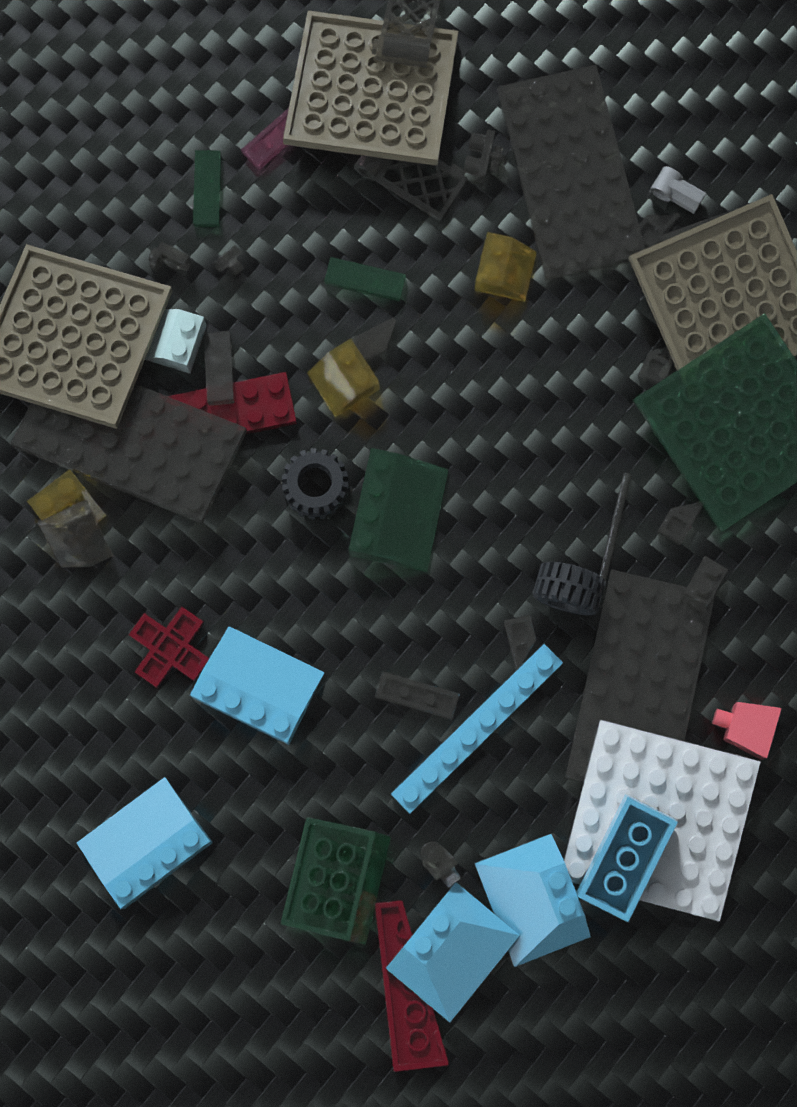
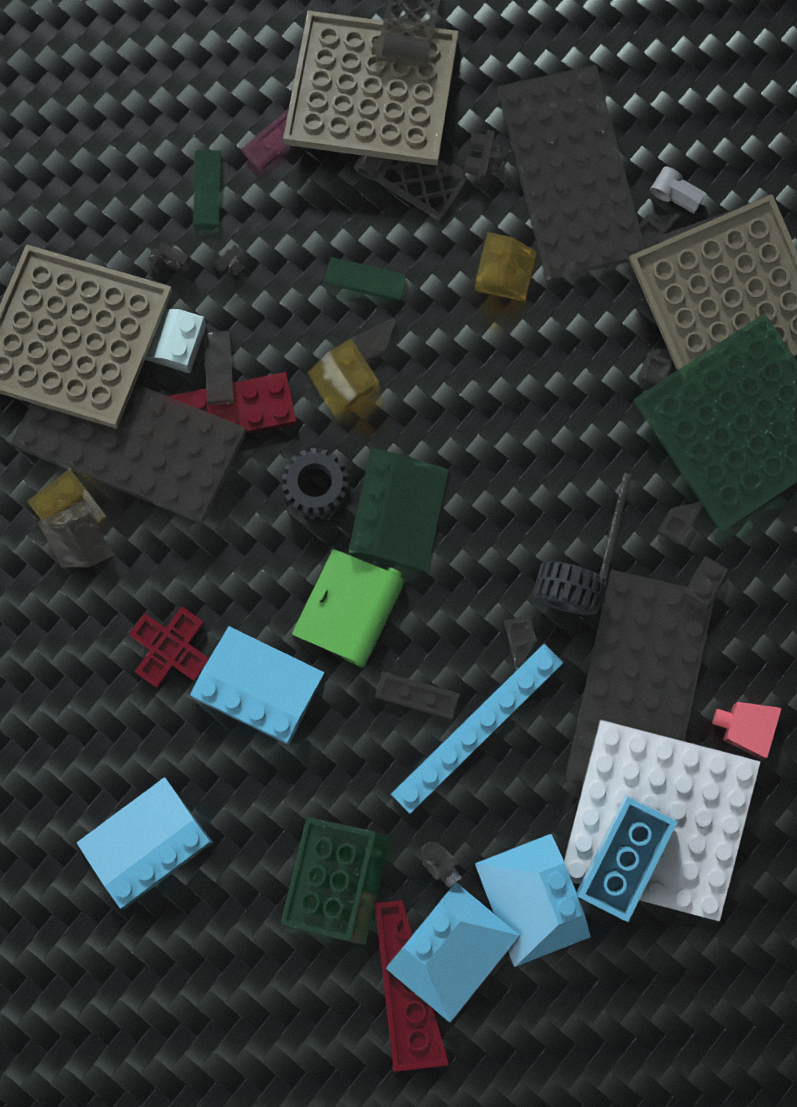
none -> bright green door [292,549,406,668]

